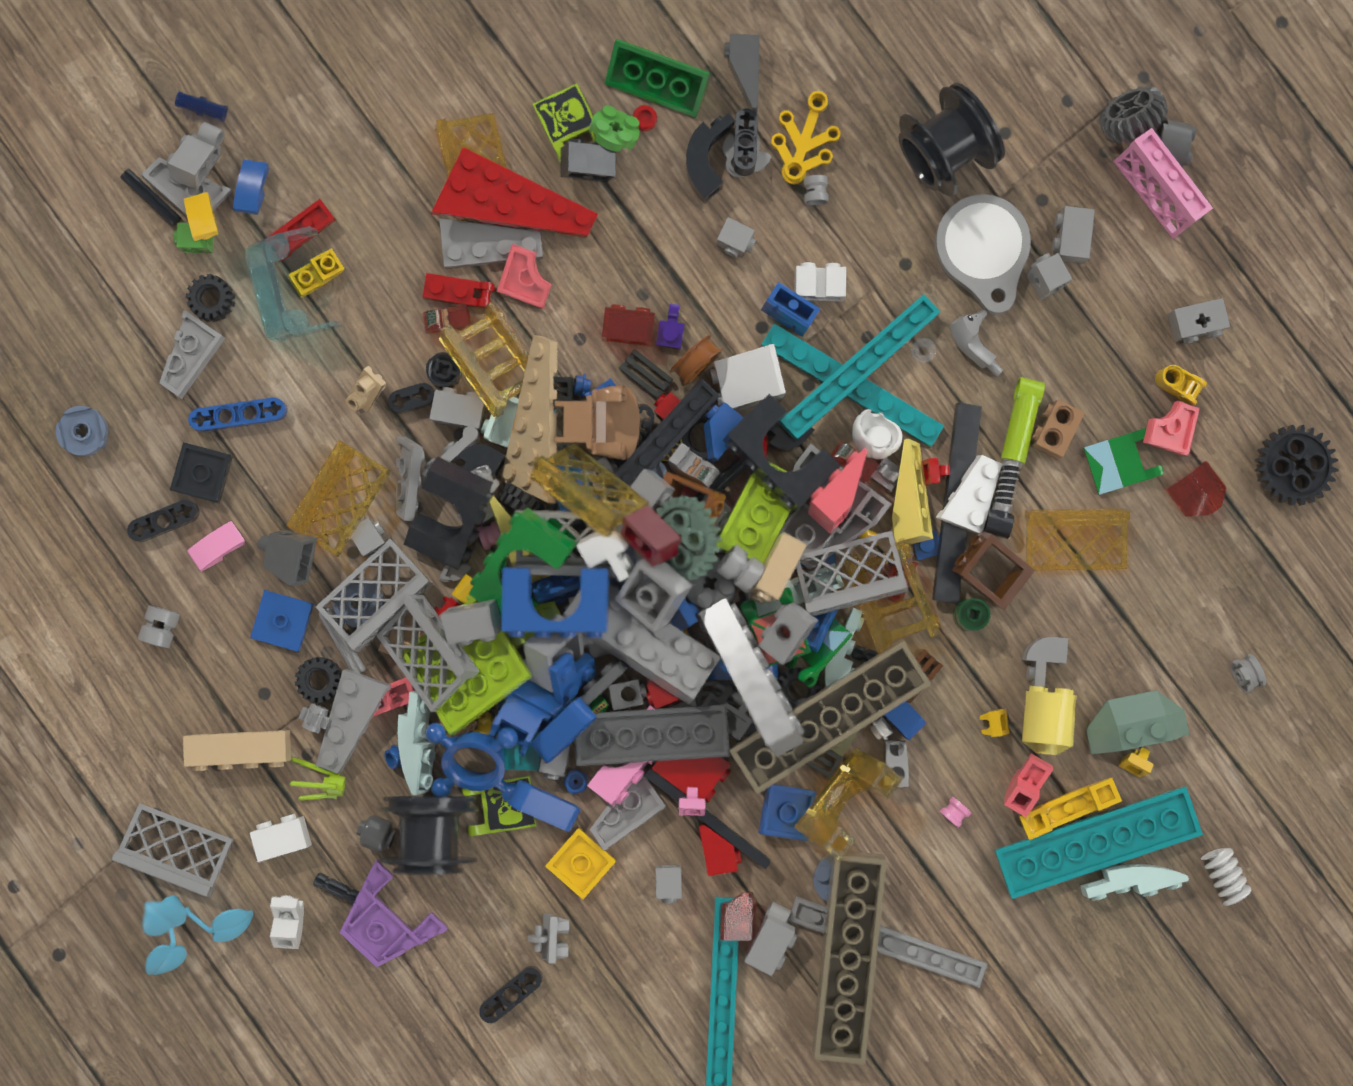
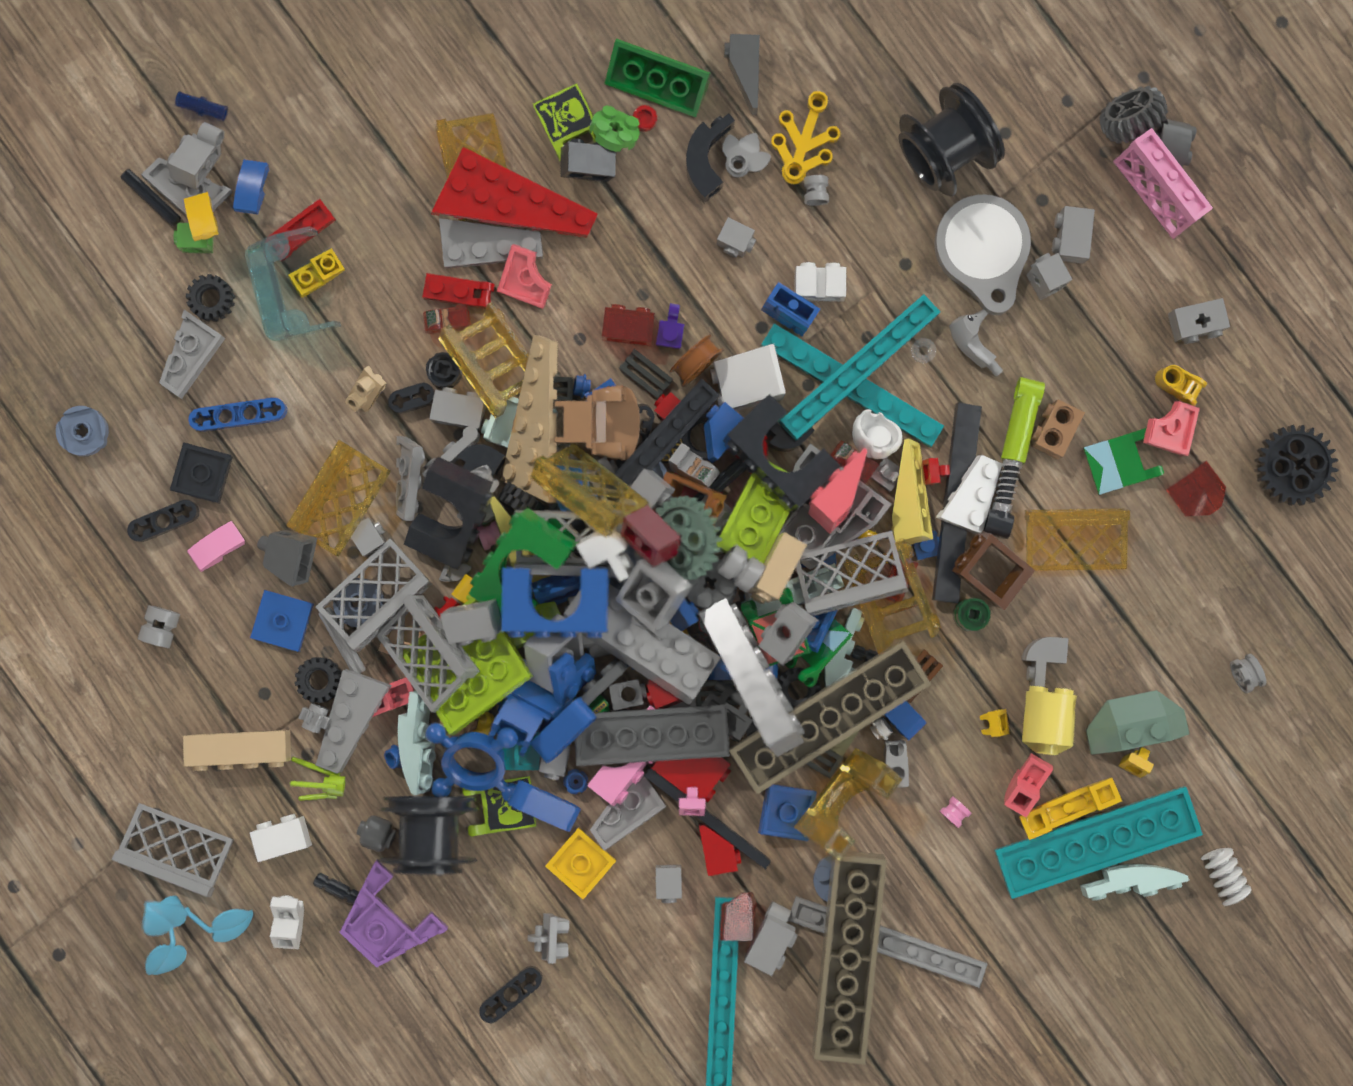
black beam [733,108,758,176] -> none

